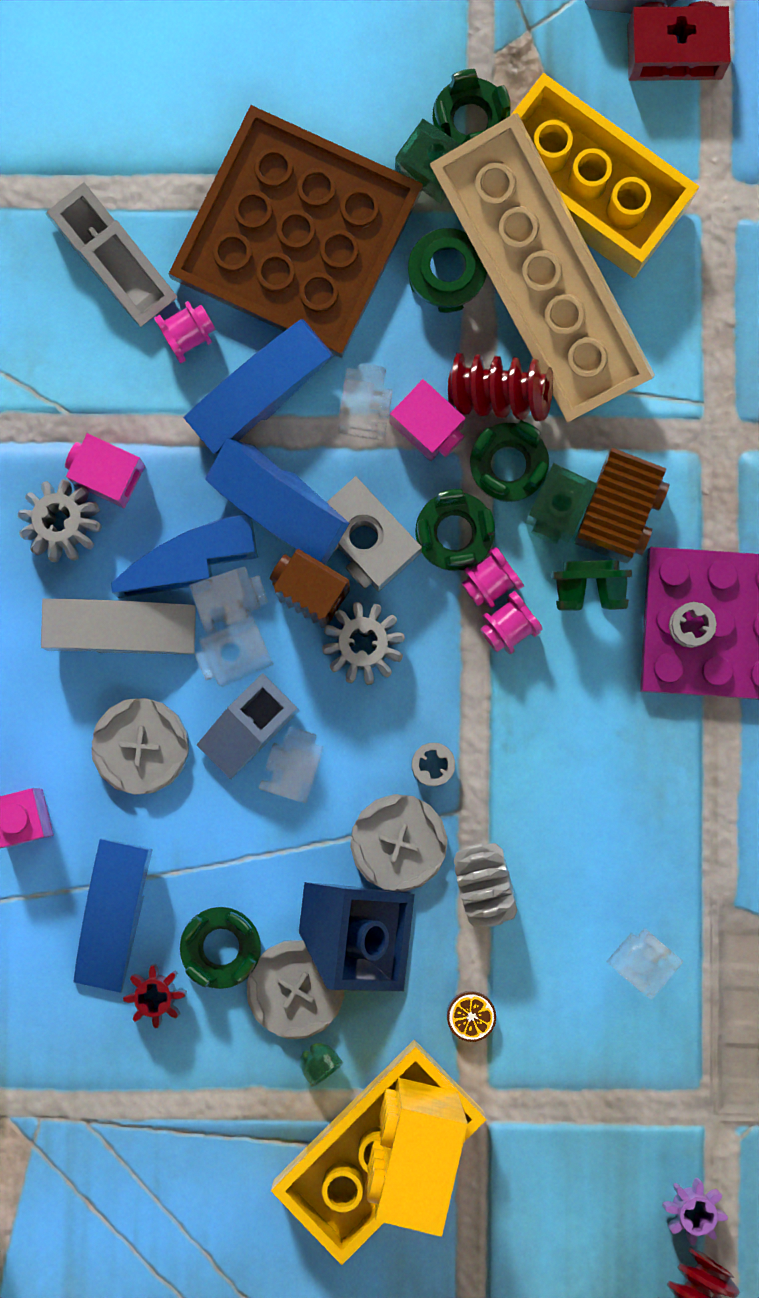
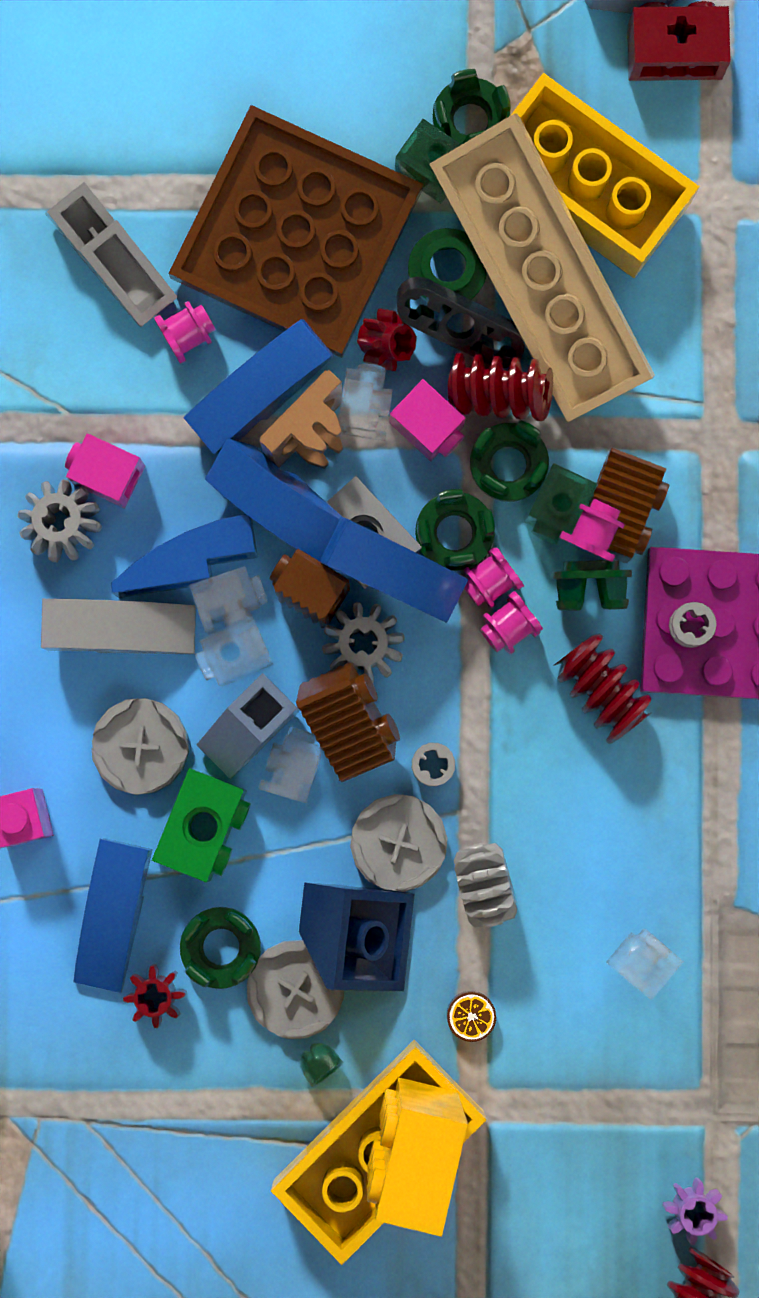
none -> green brick [151,768,251,883]
none -> medium nougat piece [259,370,343,469]
none -> reddish brown brick [296,662,400,782]
none -> blue slope [320,516,468,623]
none -> dark red gear [357,308,417,371]
none -> black beam [396,277,524,368]
none -> dark red piece [553,633,652,744]
none -> dark pink brick [559,499,625,562]

